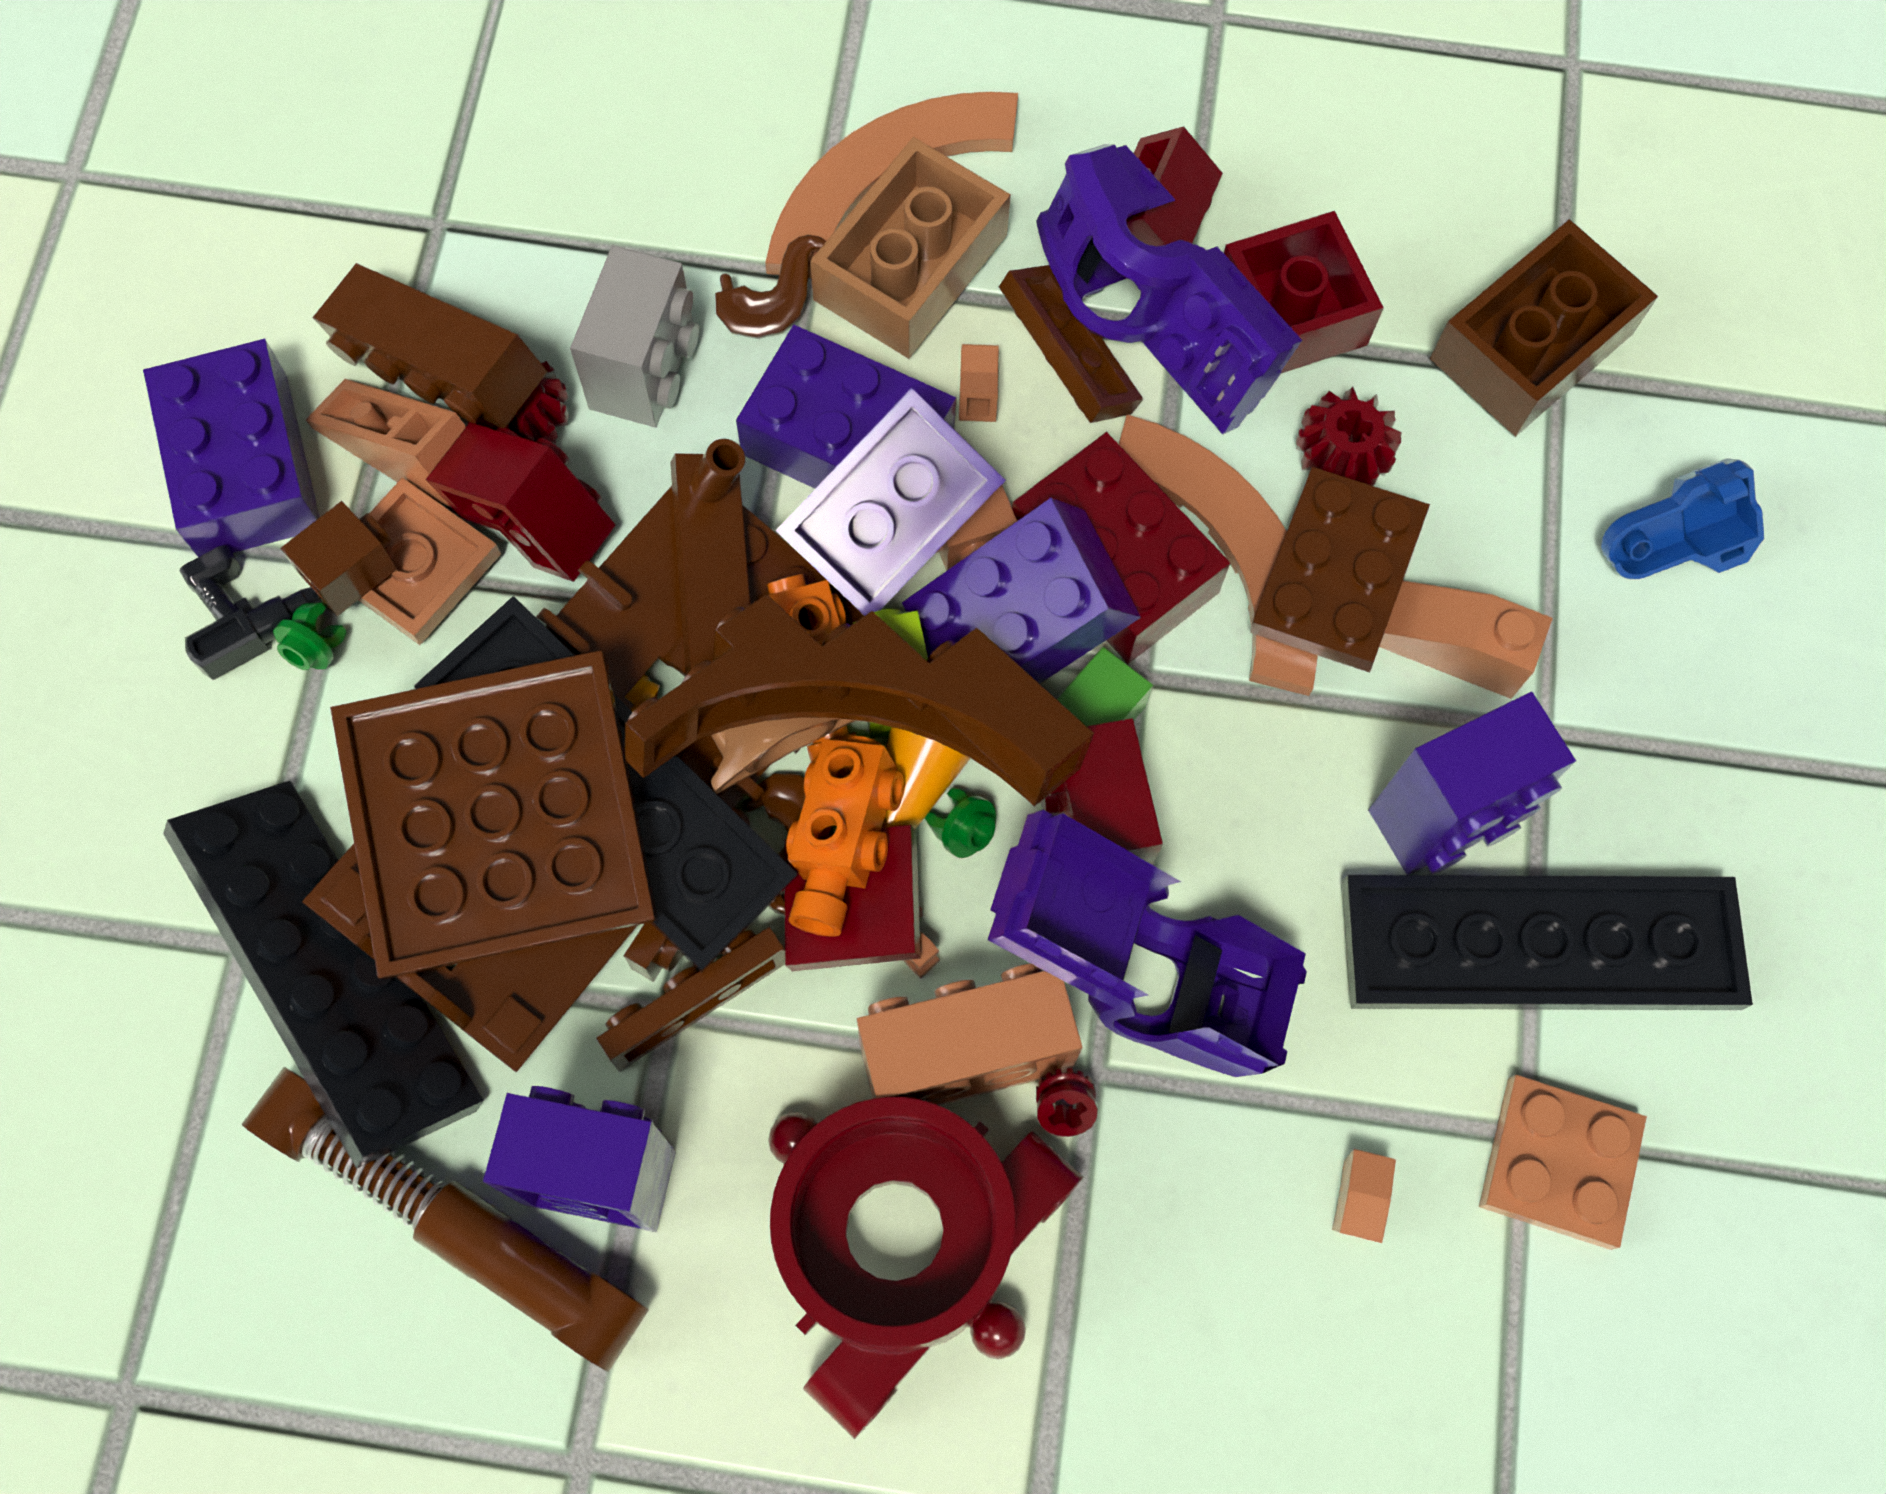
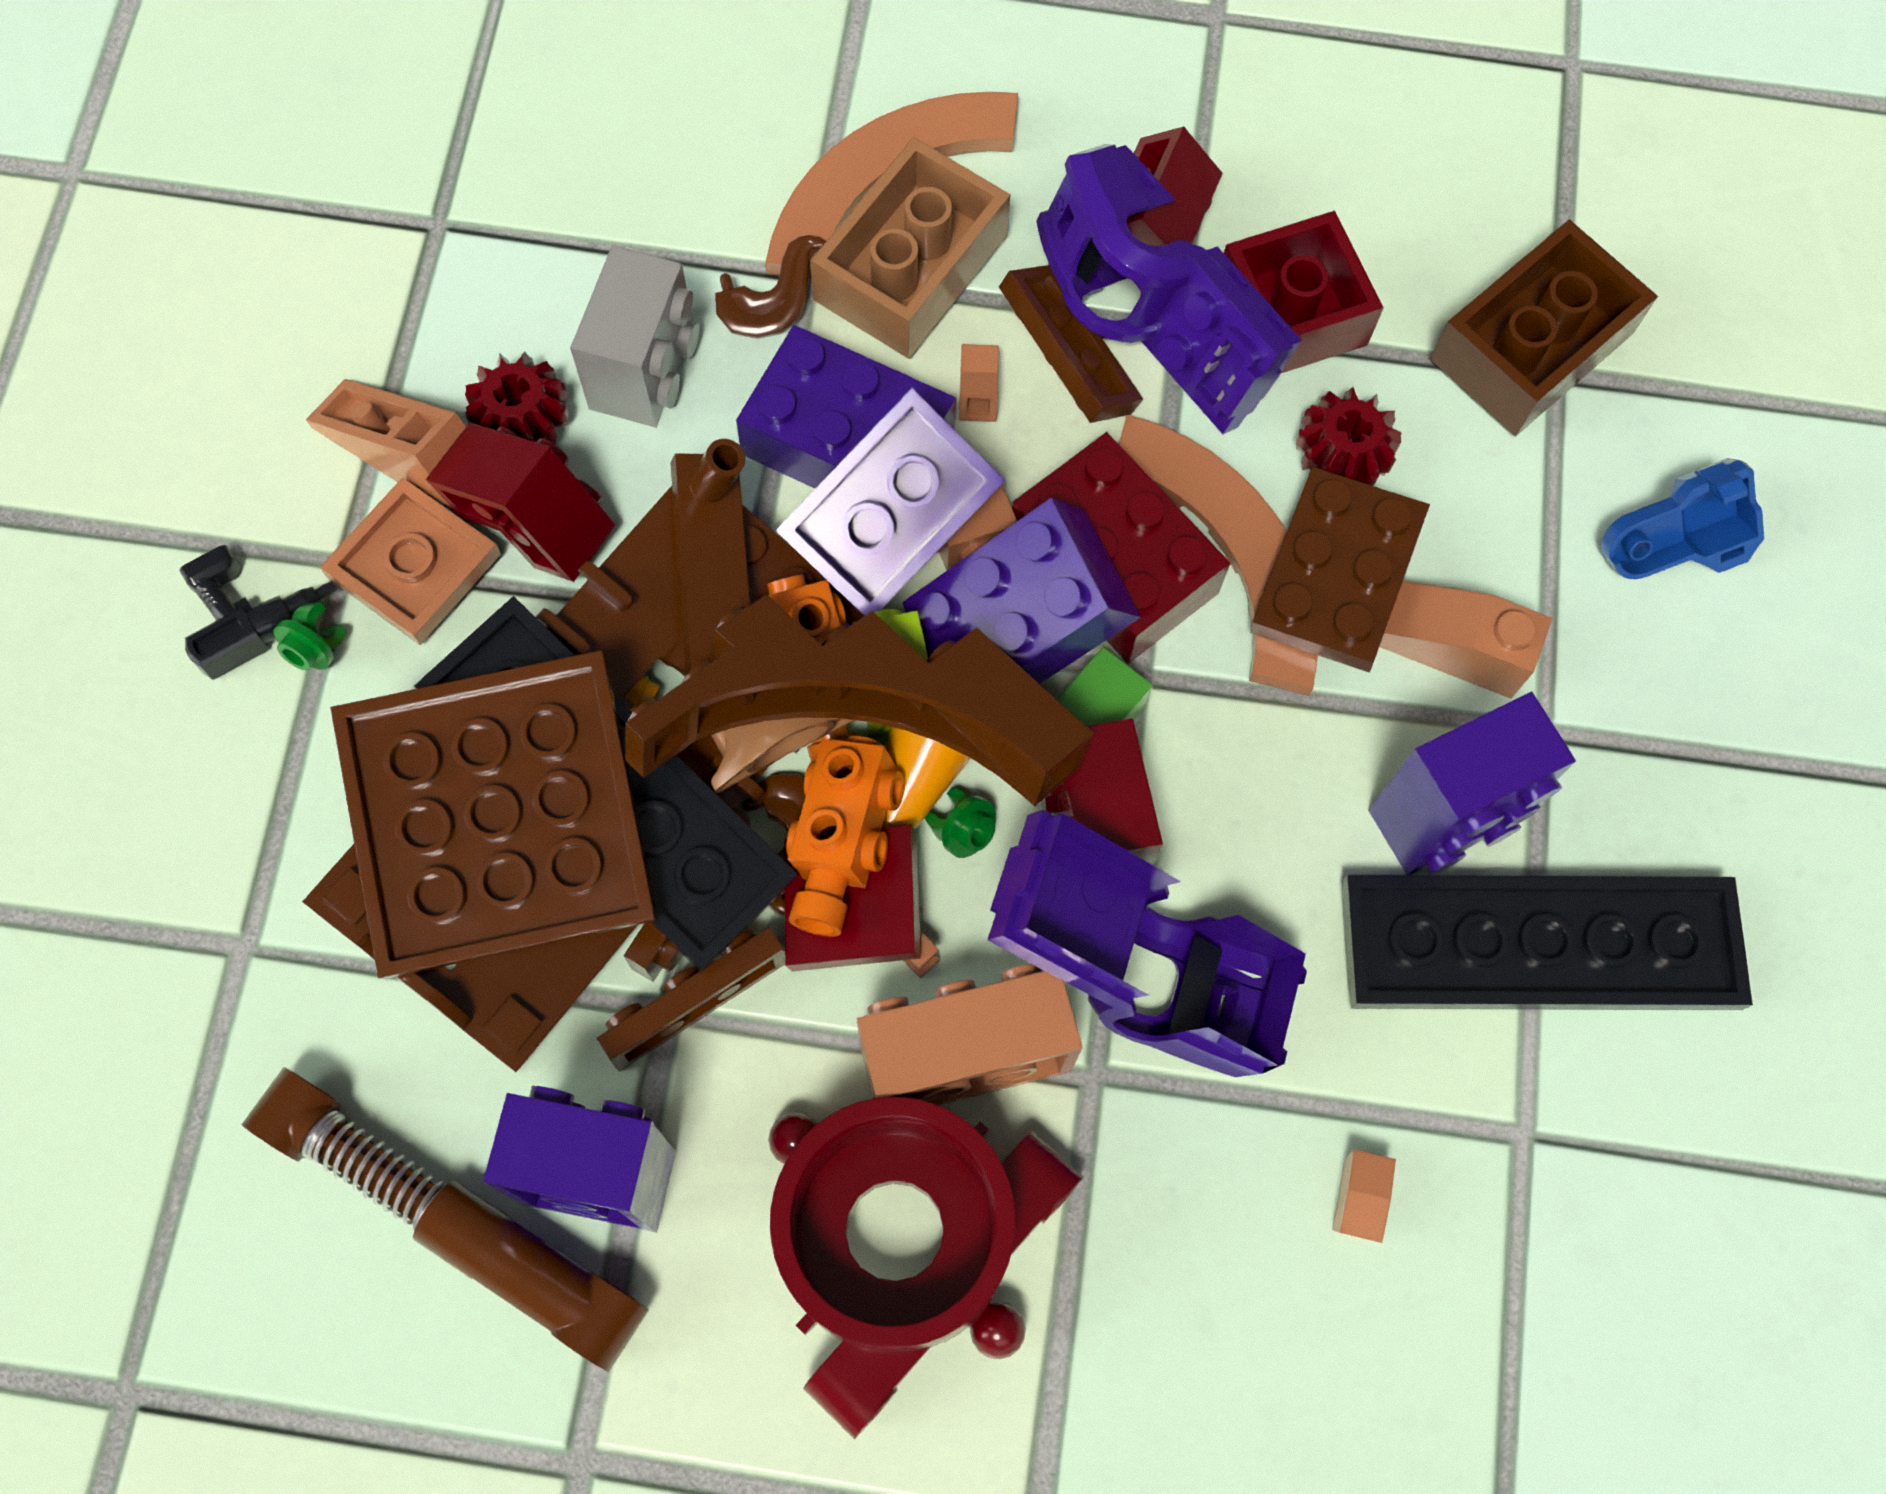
dark purple brick [143,338,320,557] -> none
black plate [163,781,484,1169] -> none
reddish brown brick [280,501,397,616] -> none
reddish brown brick [312,263,548,429] -> none
dark red bush [1036,1068,1098,1137] -> none
nougat plate [1479,1075,1647,1250] -> none

